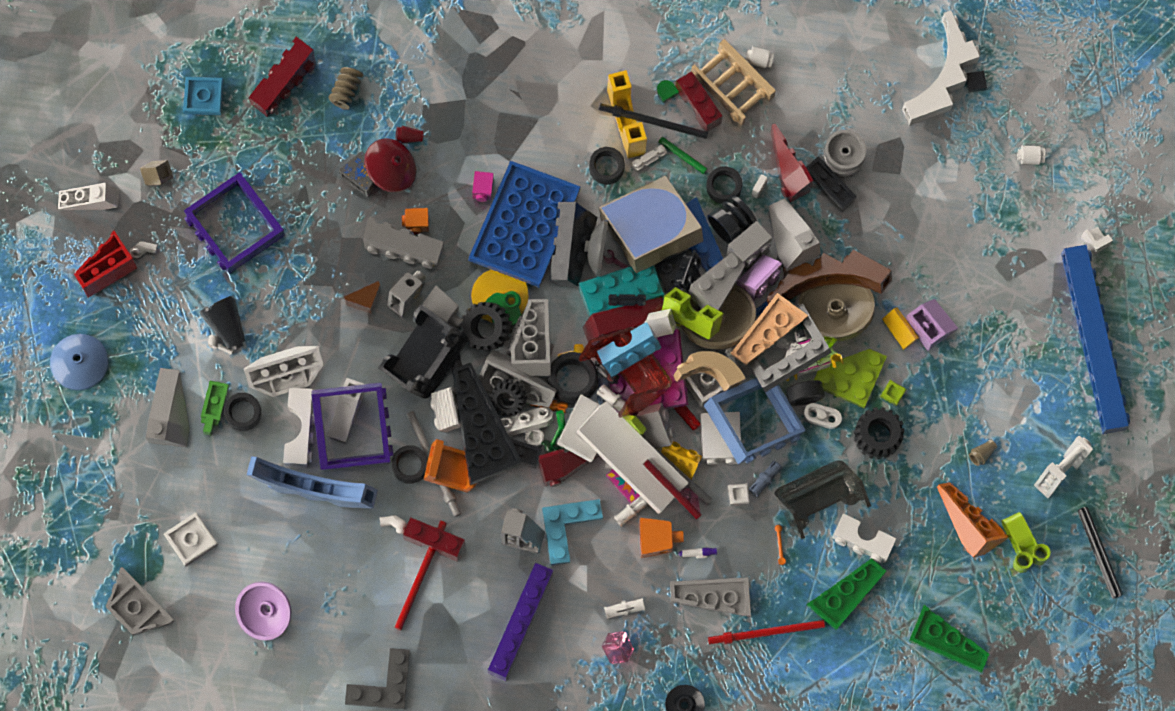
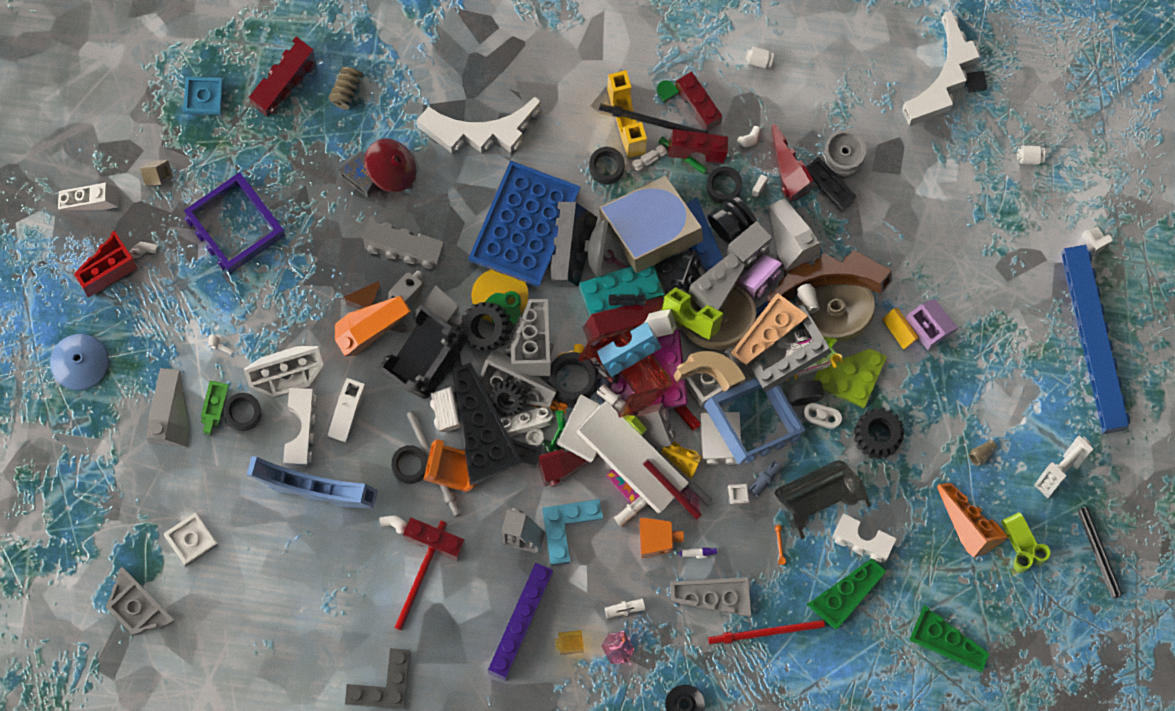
black cone [199,295,246,351] -> none
lavender dish [235,582,292,640] -> none
dark purple window [311,383,394,470] -> none
dark red cone [395,125,423,144] -> none
orange brick [402,208,429,235] -> none
dark pink brick [472,171,494,202] -> none
tan fence [691,39,776,125] -> none
lime tile [880,380,907,407] -> none
none -> orange wedge [335,296,411,356]
none -> white arch [416,97,541,153]
none -> clear yellow brick [555,630,584,655]
none -> dark red arch [668,129,728,164]
none -> white arm [737,126,762,148]
none -> white cone [797,284,819,313]

